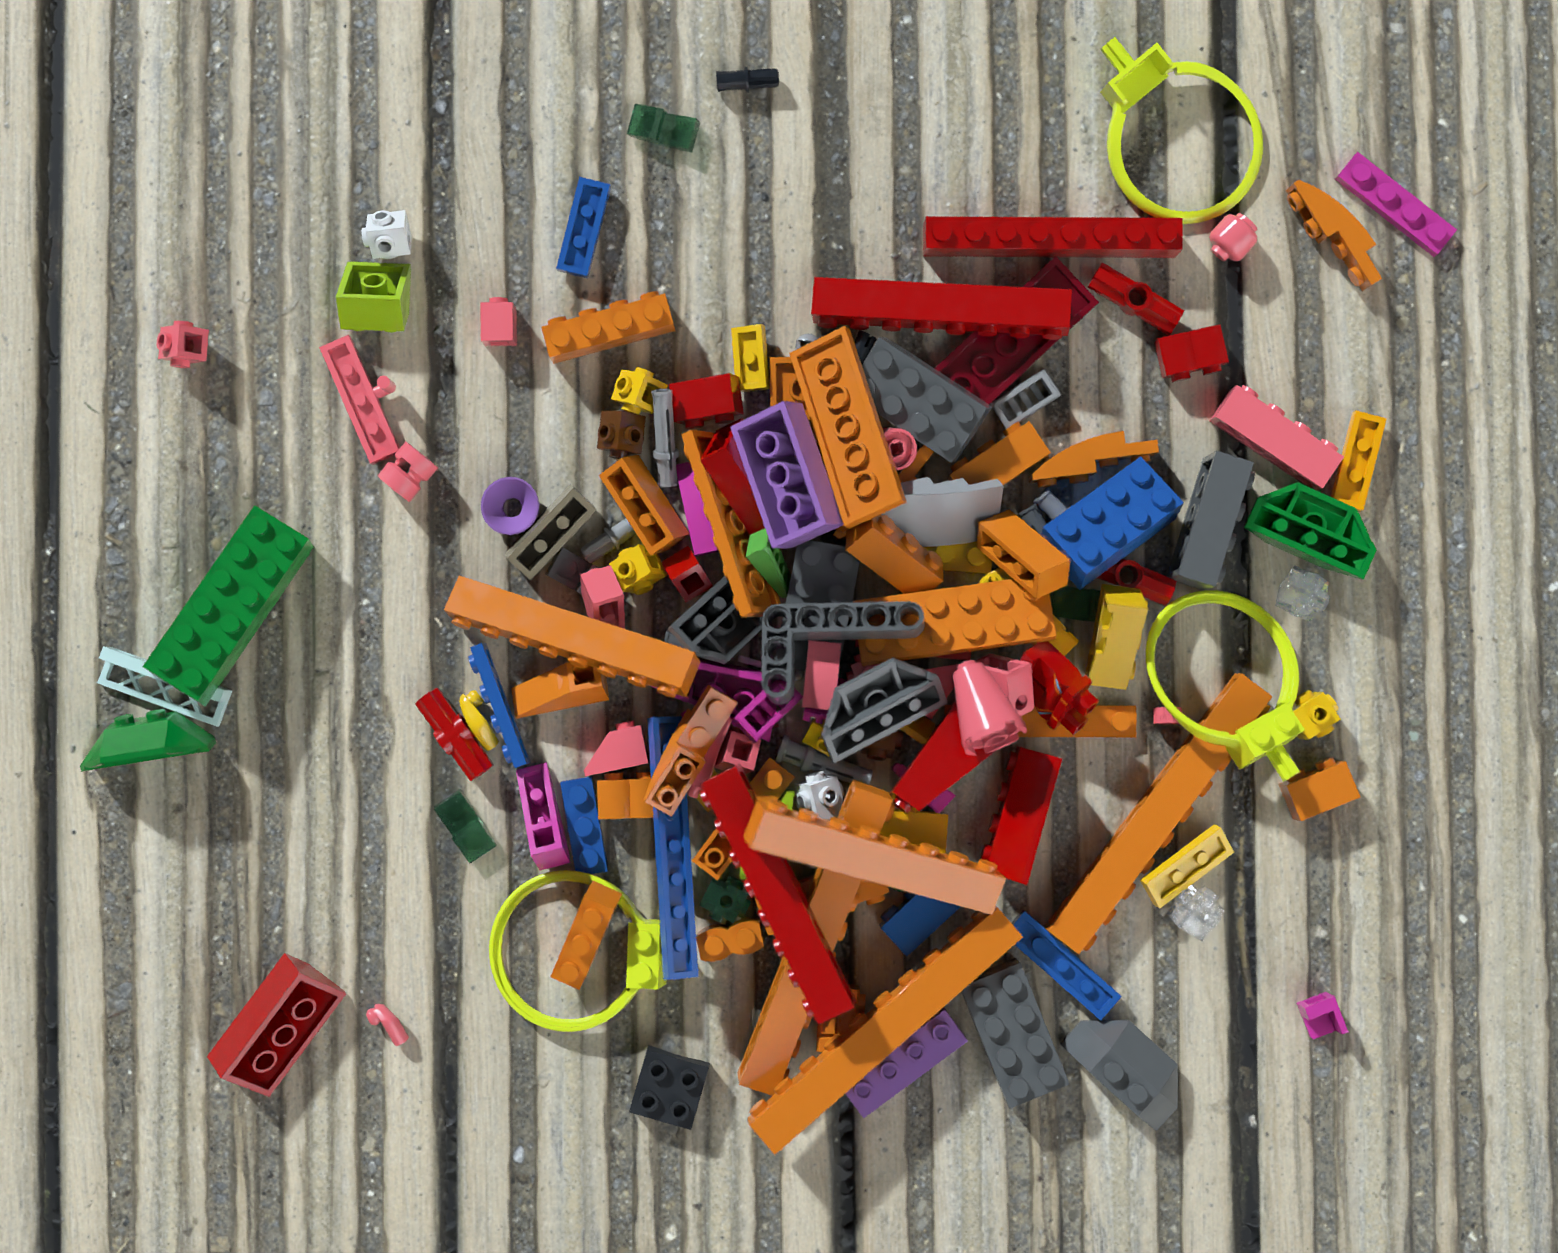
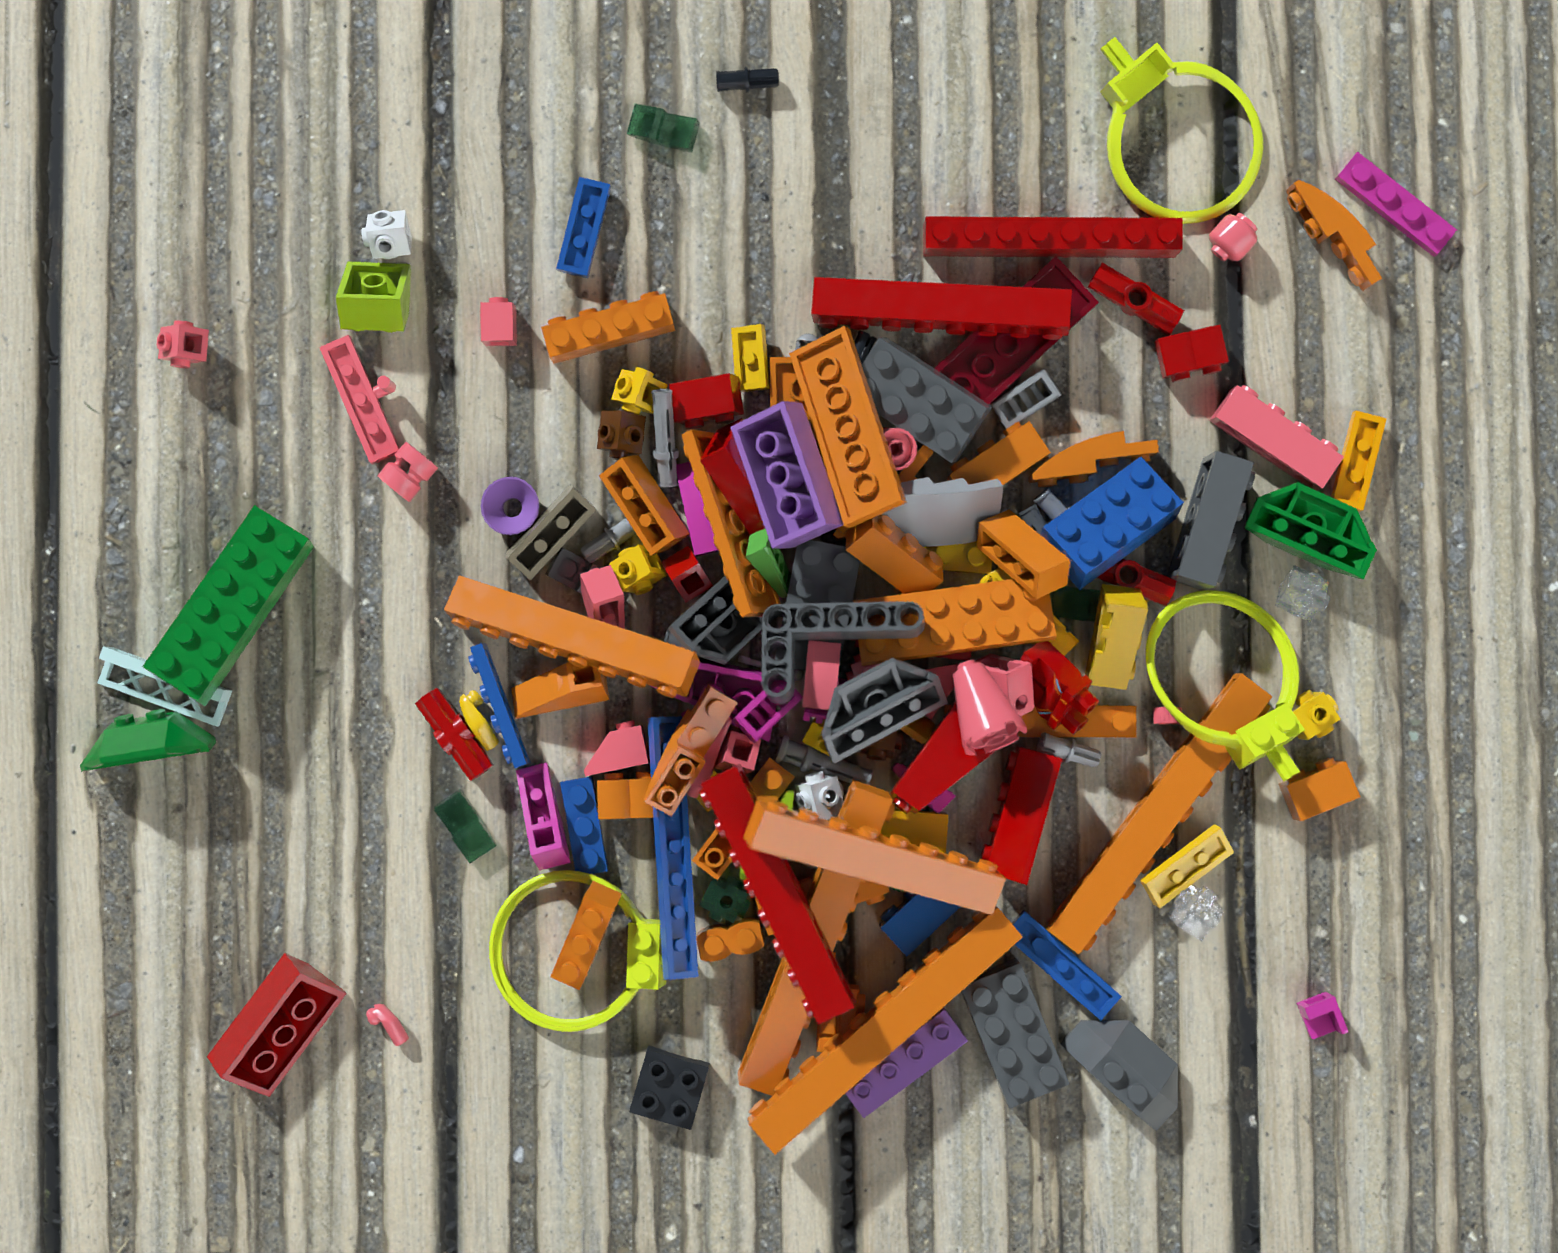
none -> light grey axle [1037,732,1101,767]

